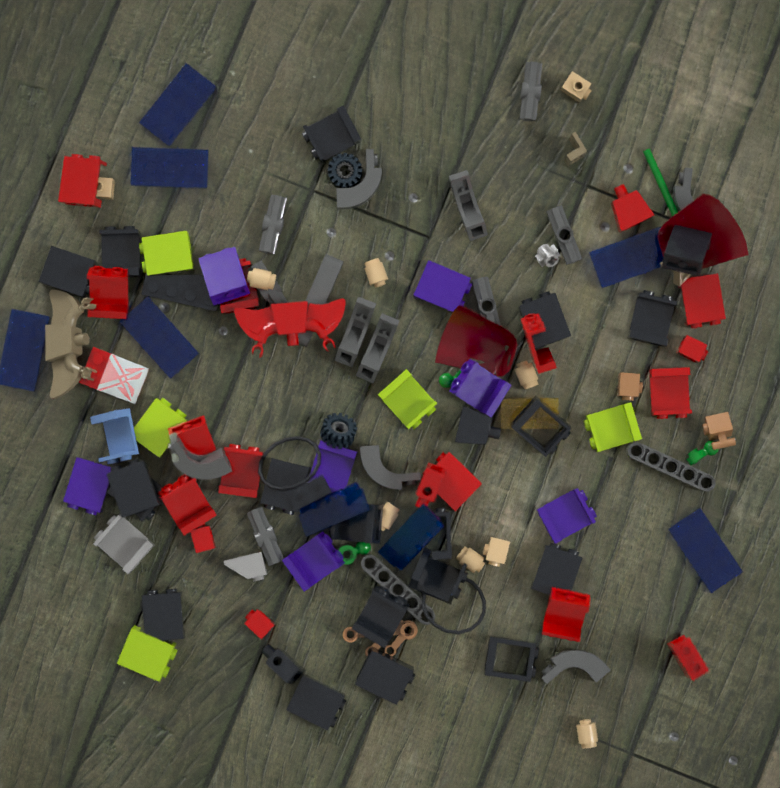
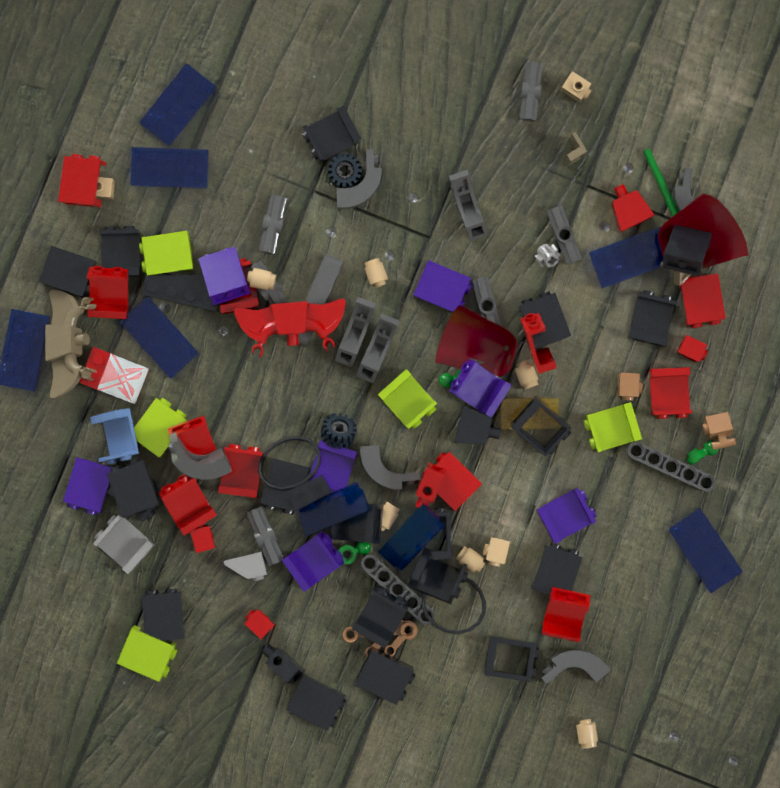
red panel [667,634,709,681] -> none

